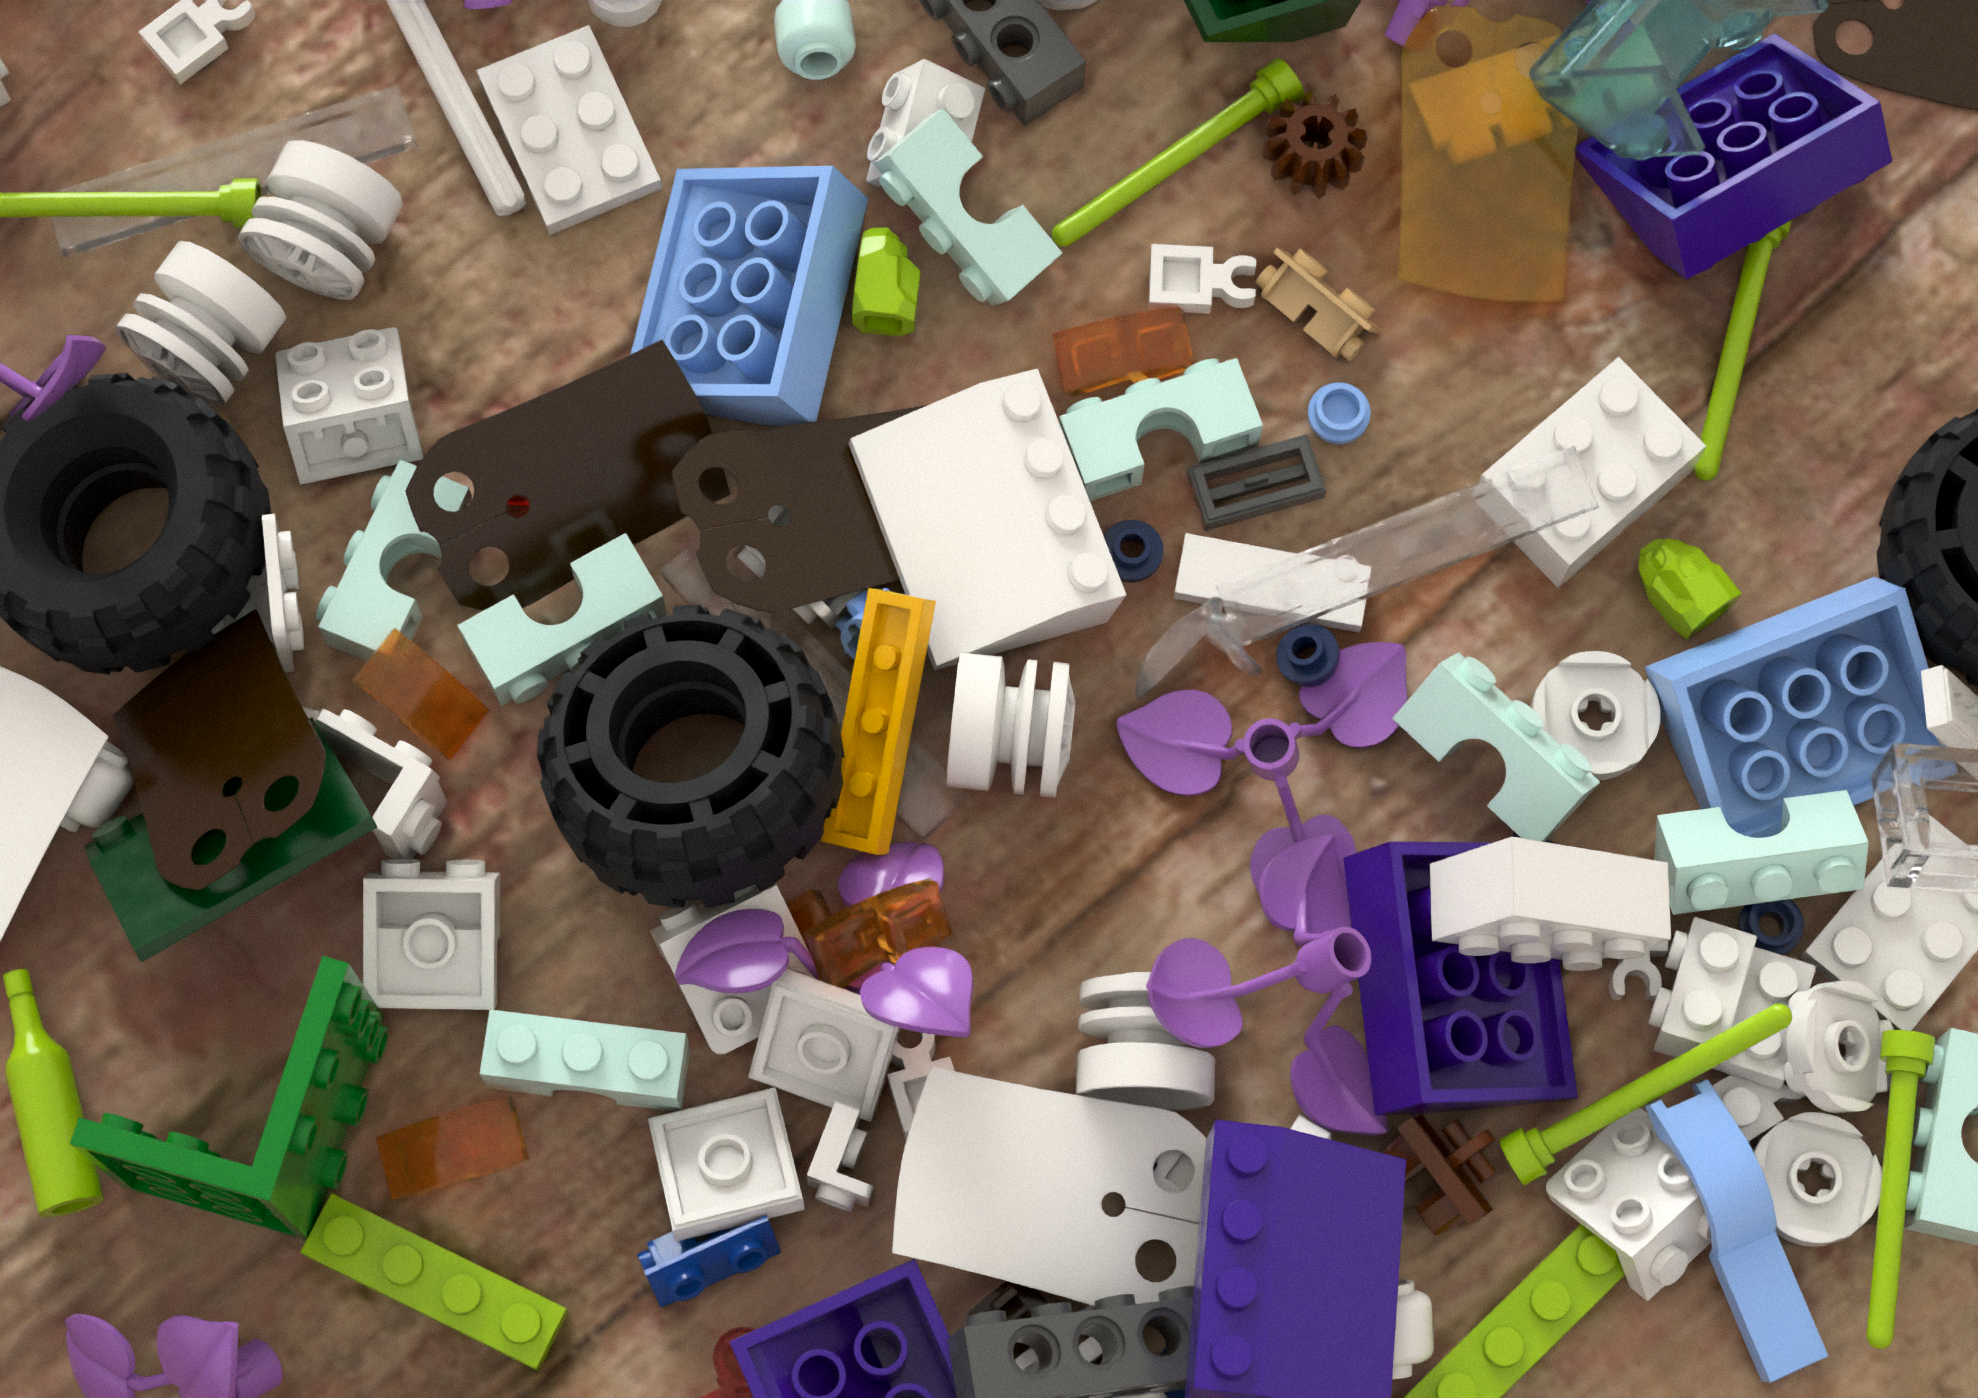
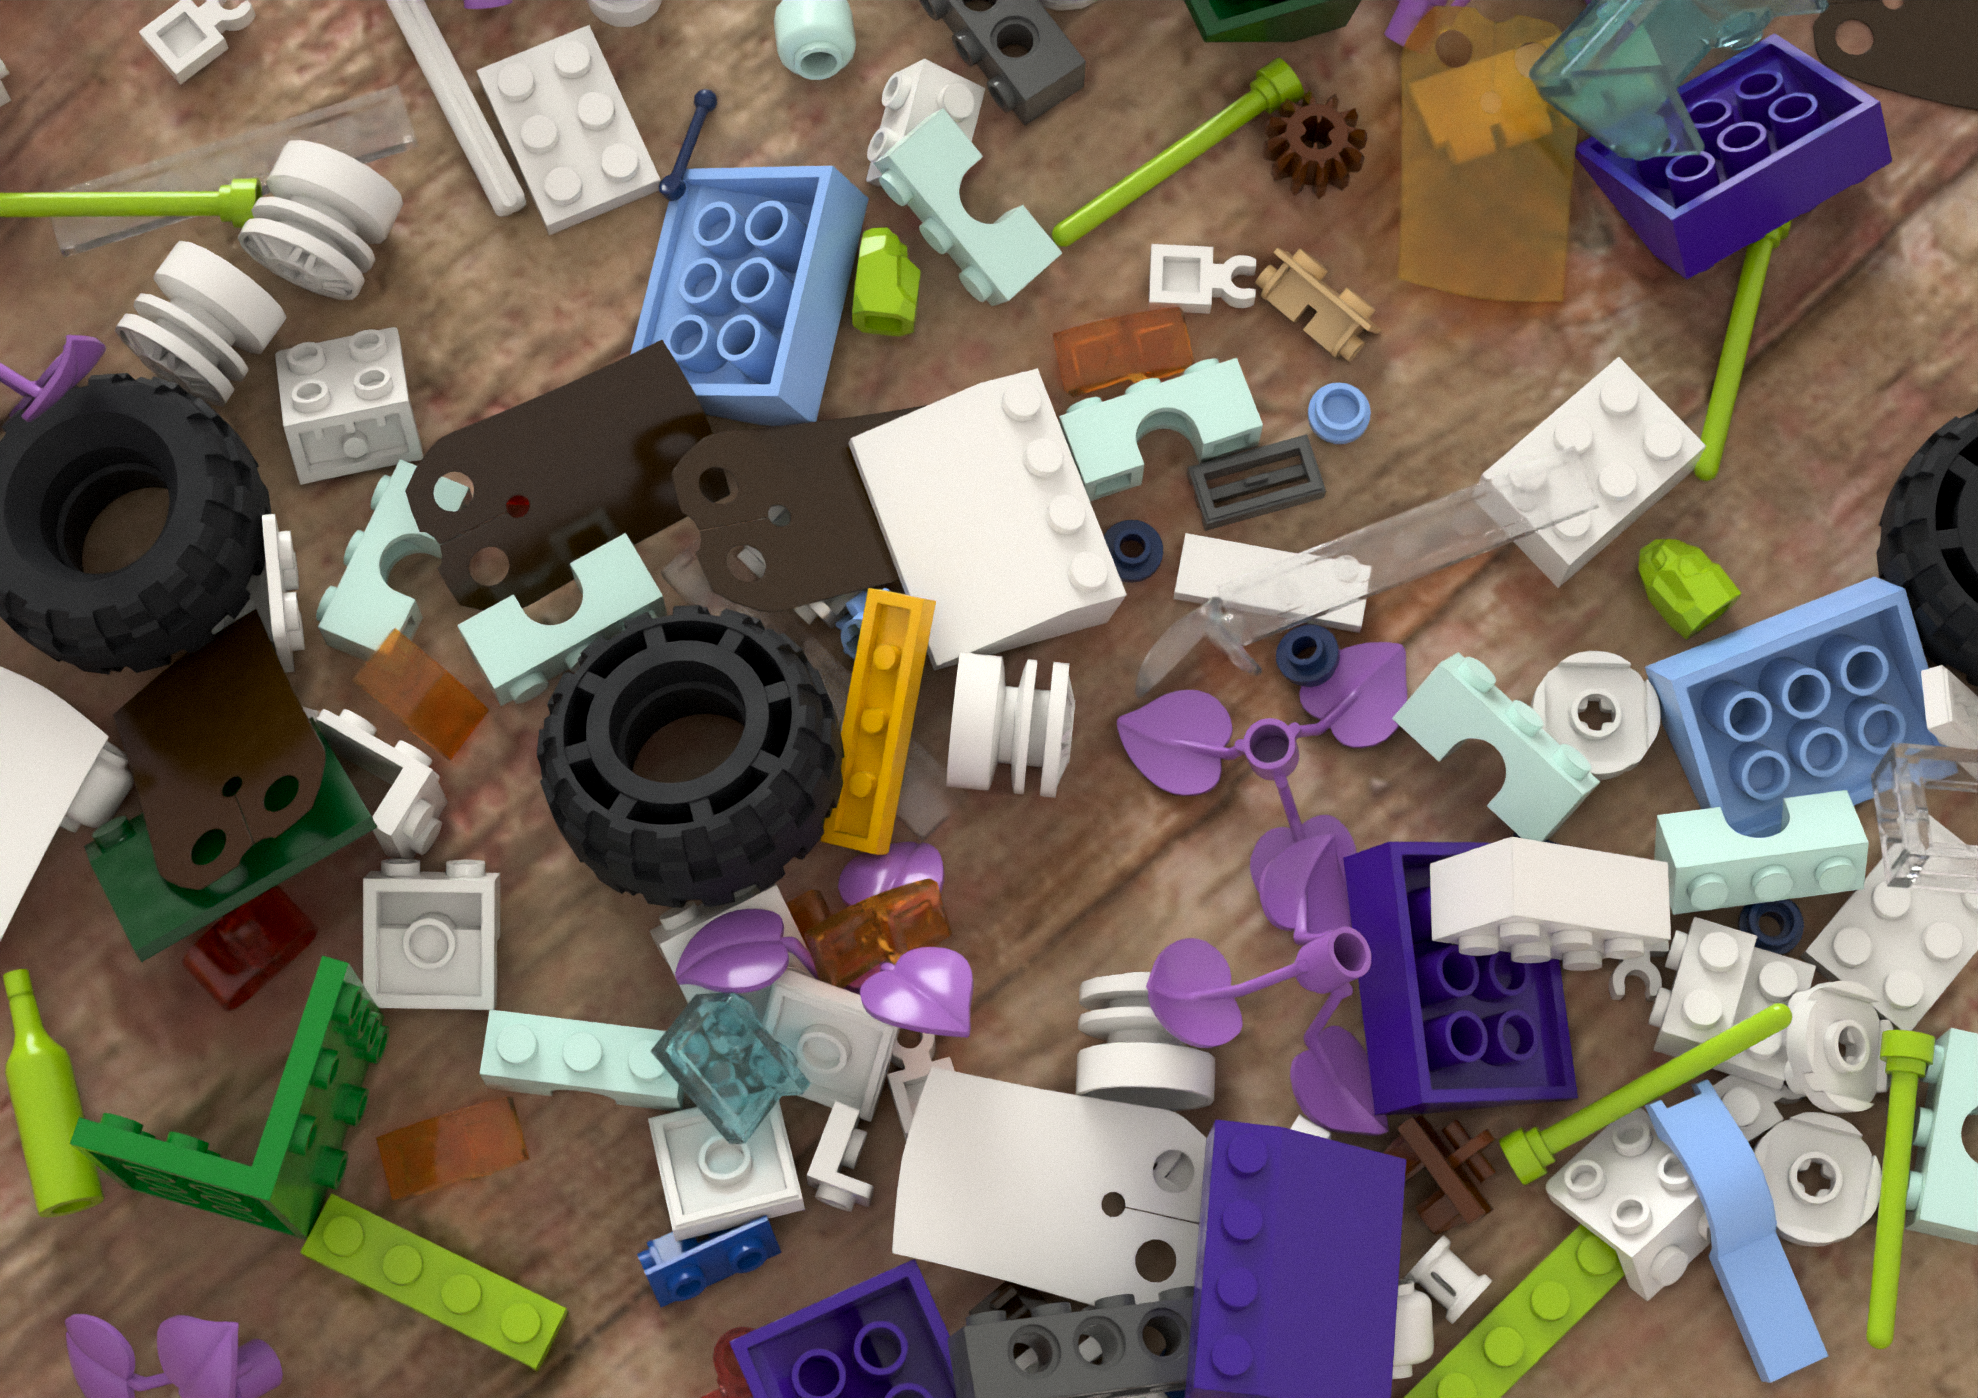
none -> clear red beam [182,885,319,1012]
none -> clear light blue bracket [650,992,810,1144]
none -> dark blue hinge [659,89,718,201]
none -> white bush [1404,1235,1493,1324]

